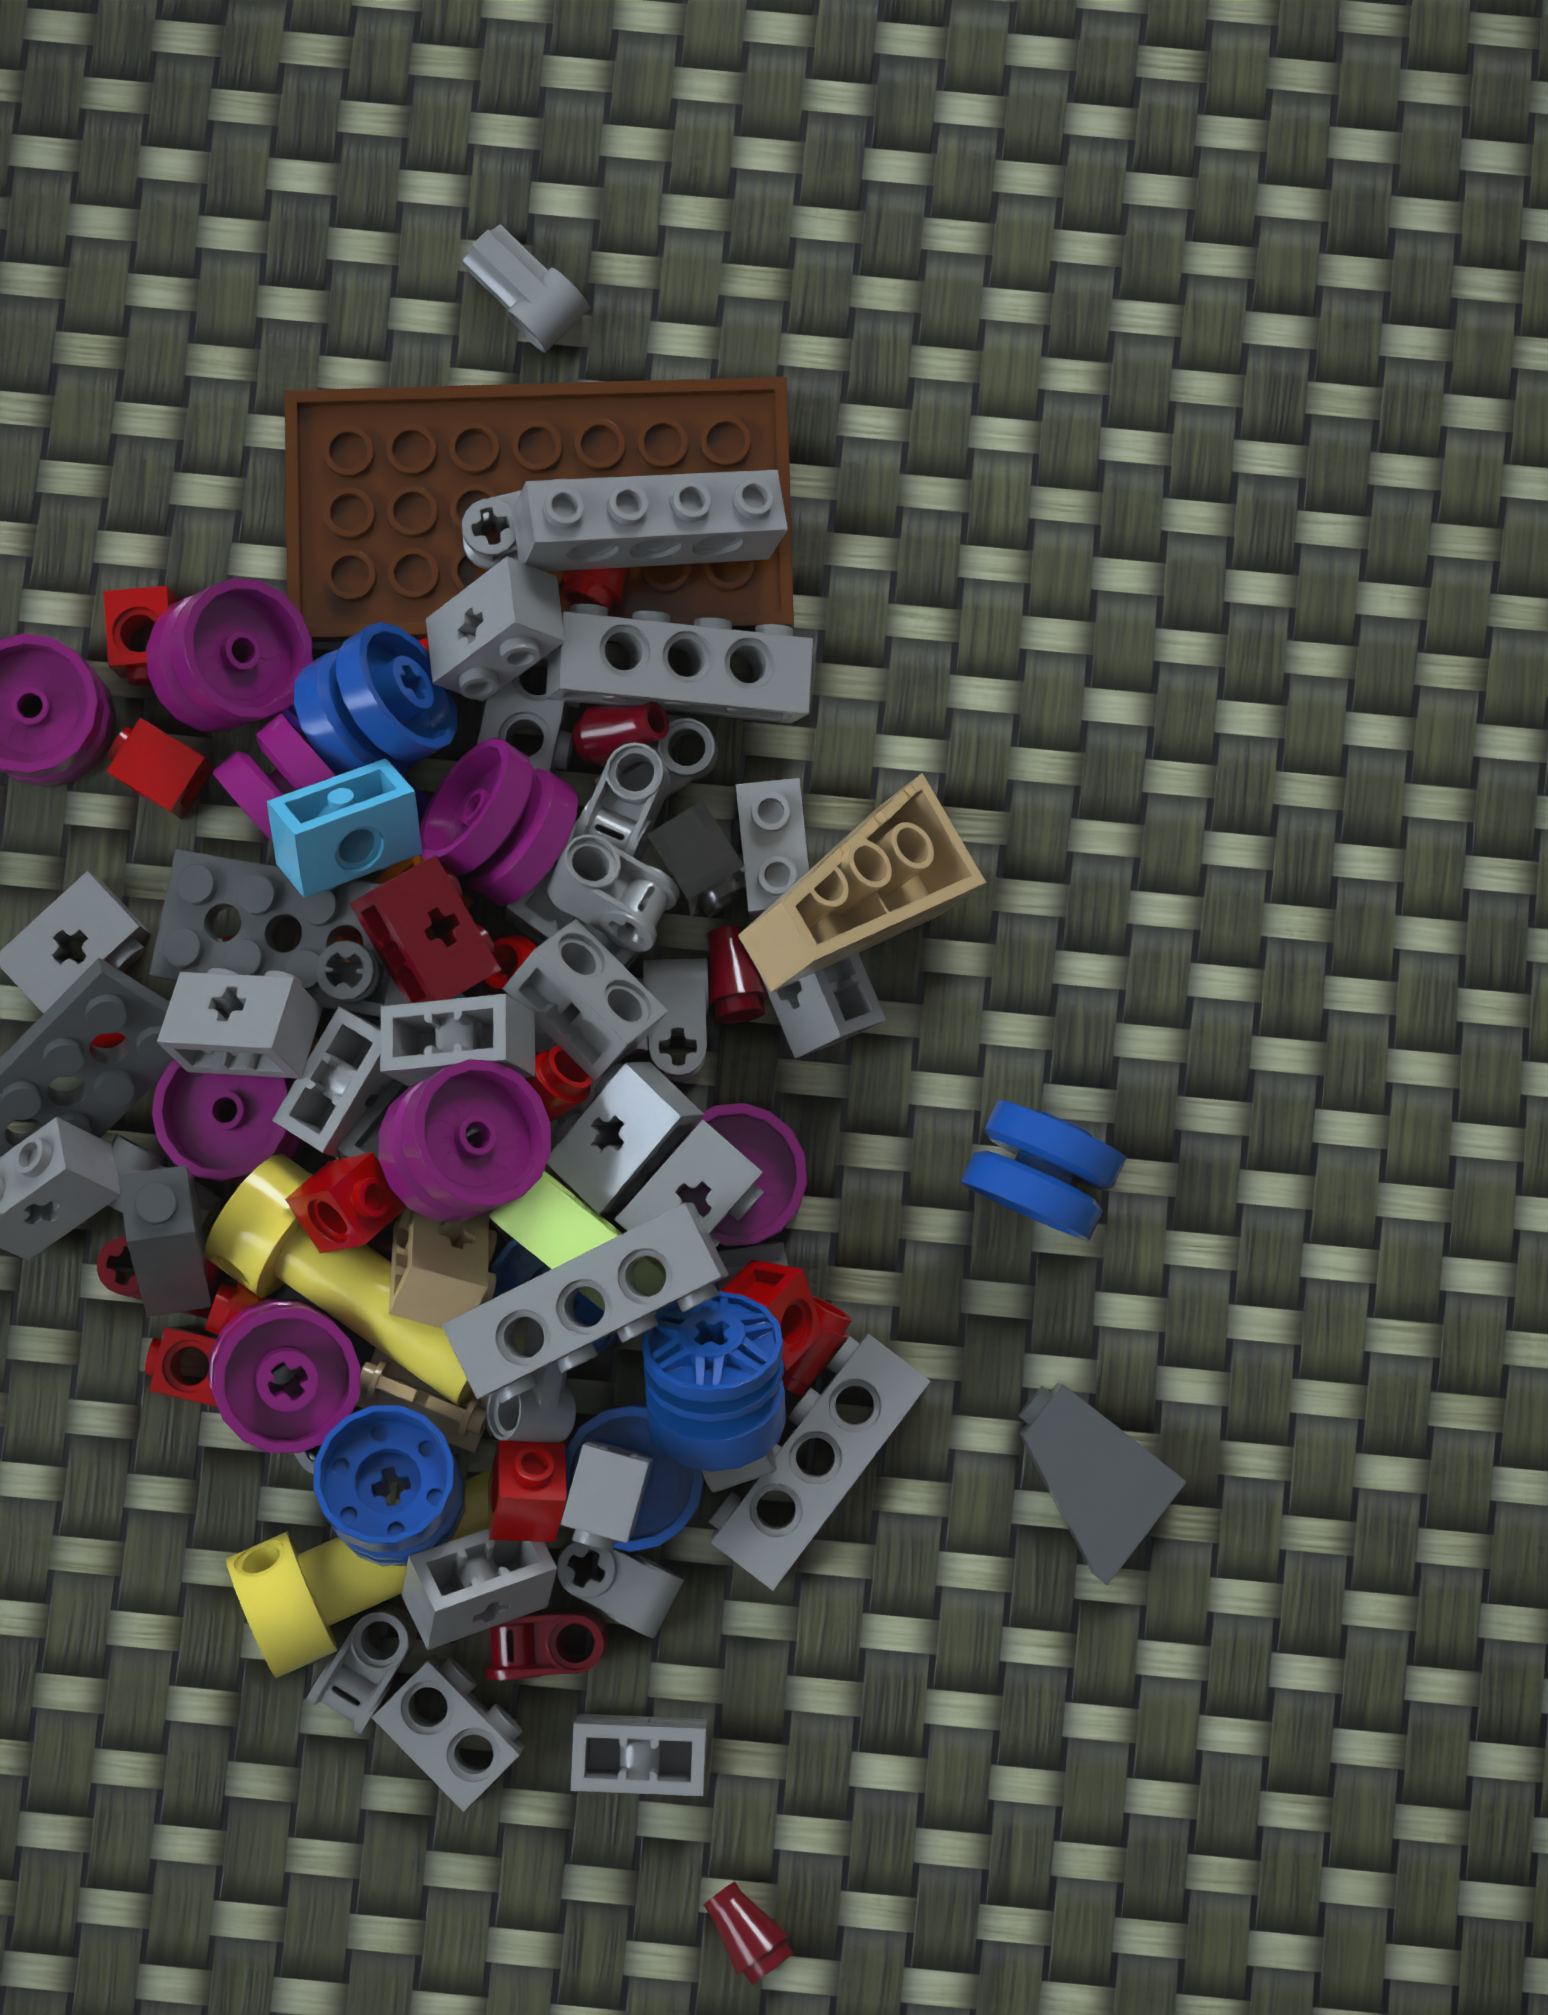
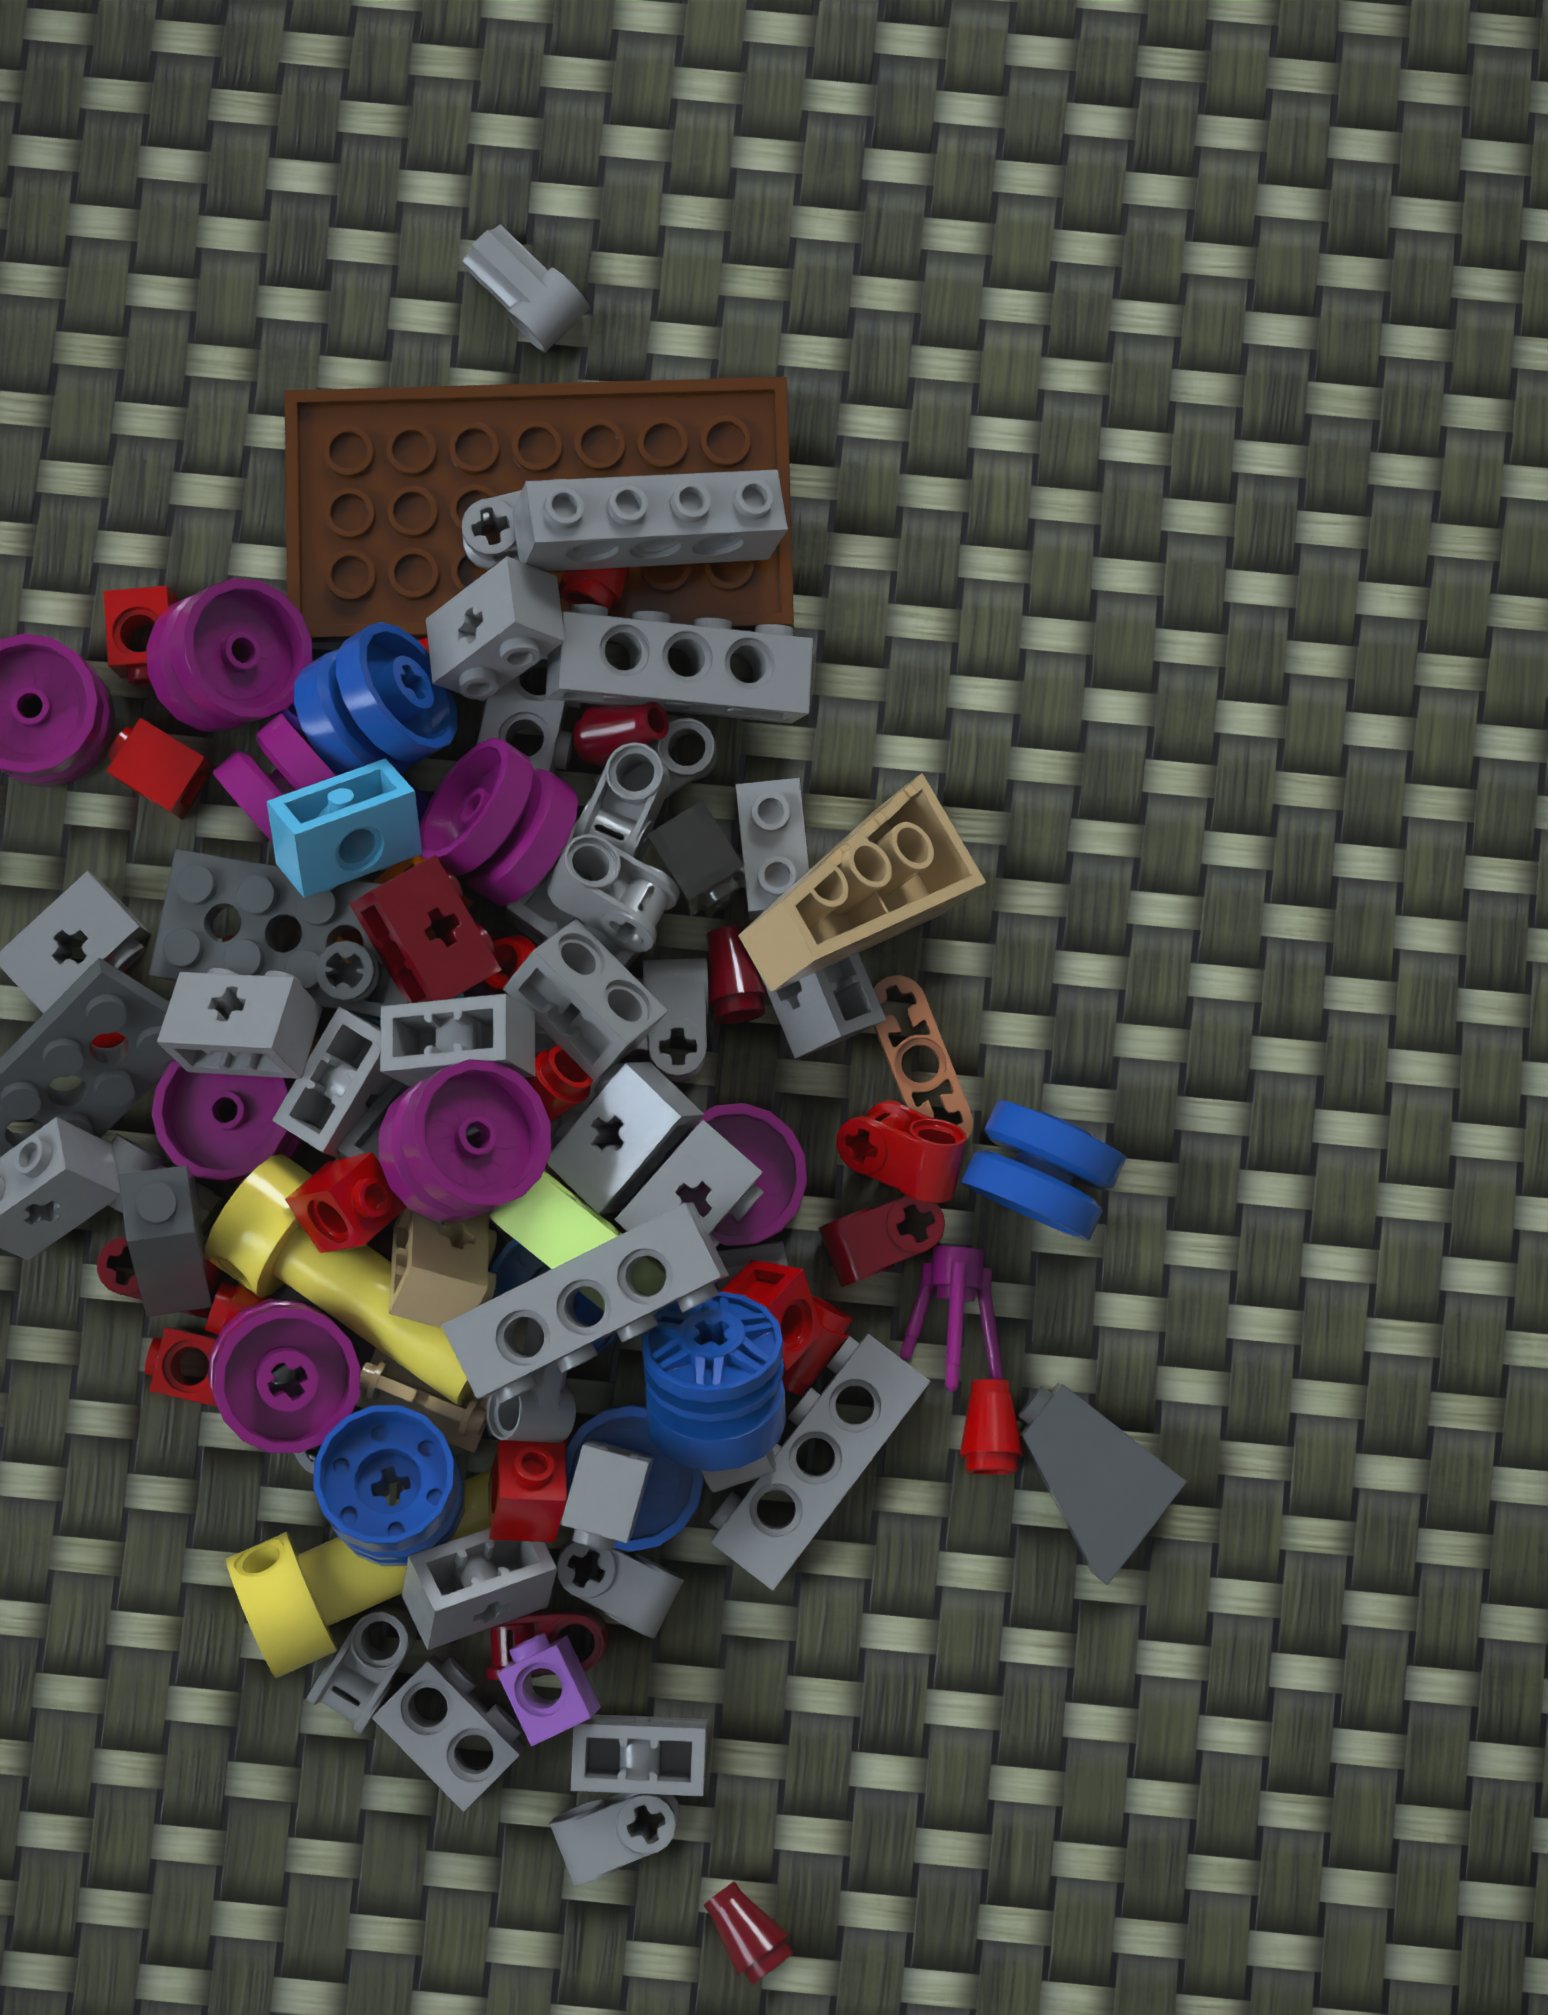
none -> medium lavender brick [497,1633,601,1746]
none -> light grey piece [549,1793,680,1885]
none -> dark red piece [818,1196,945,1288]
none -> red piece [836,1100,967,1203]
none -> nougat beam [873,975,973,1141]
none -> magenta plant [900,1246,1003,1392]
none -> red cone [959,1379,1024,1475]

